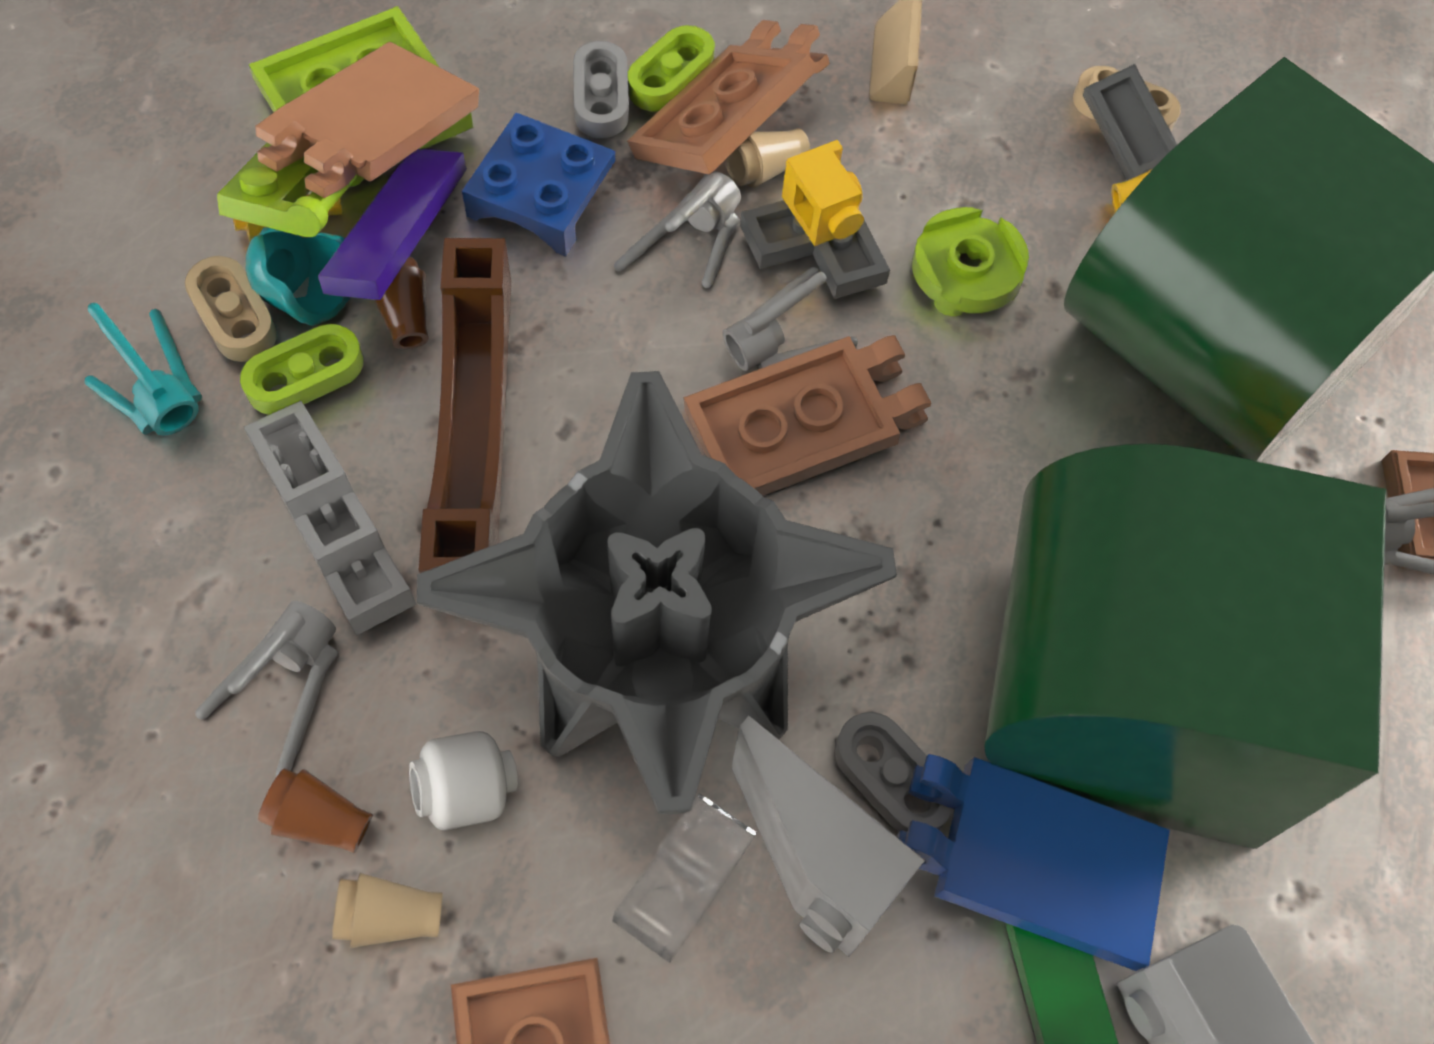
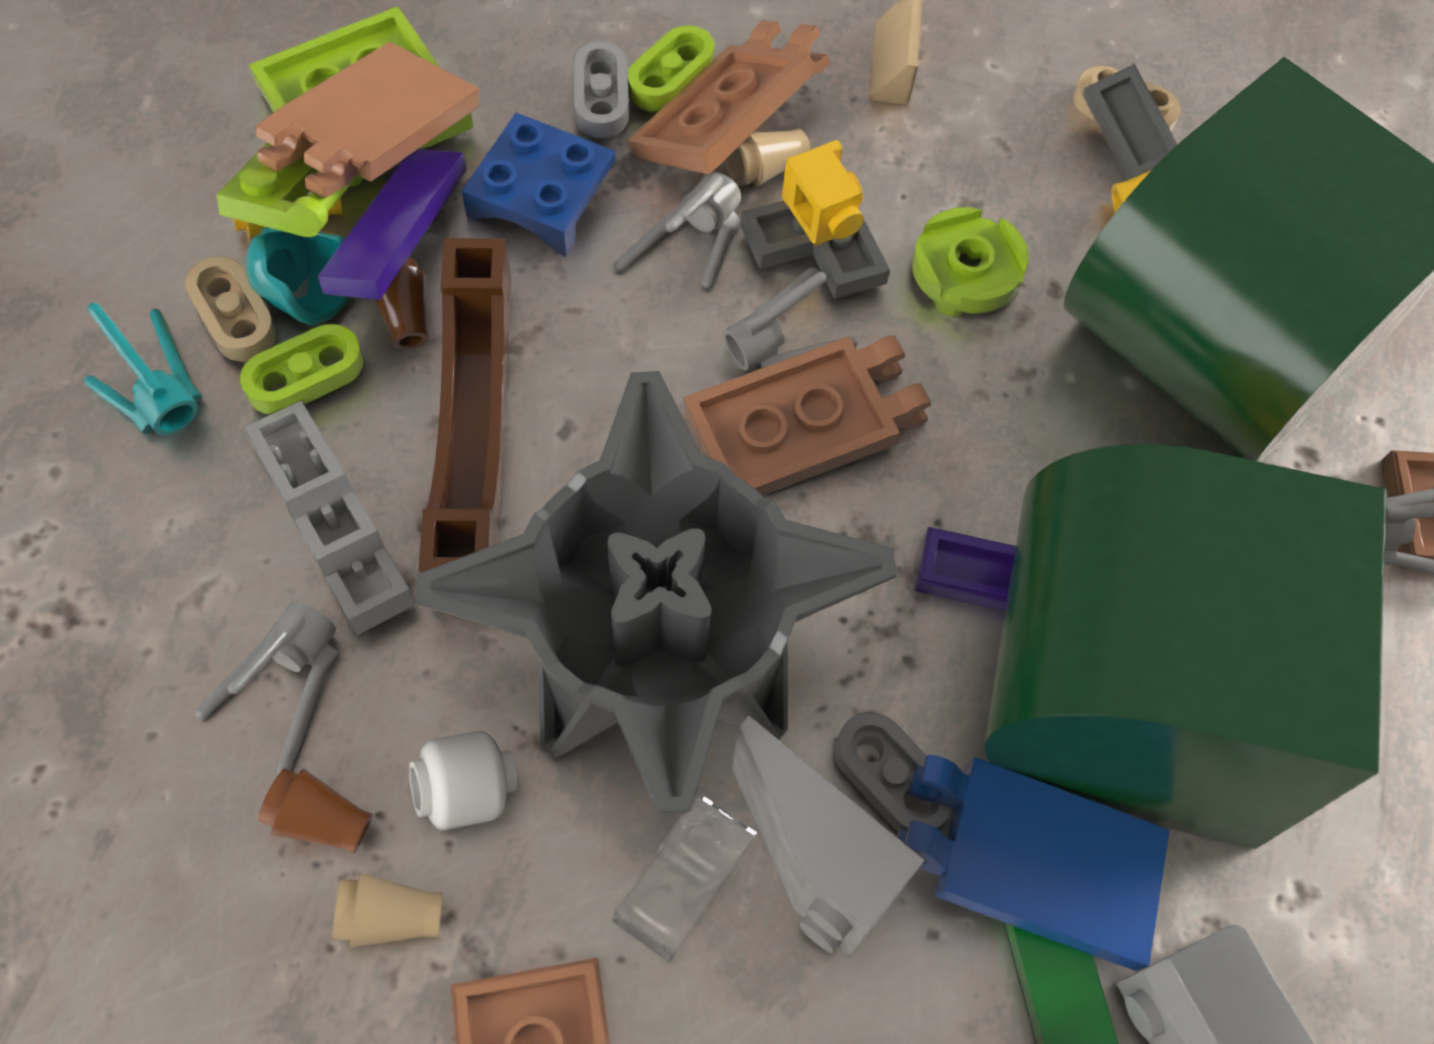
none -> dark purple tile [914,526,1016,611]

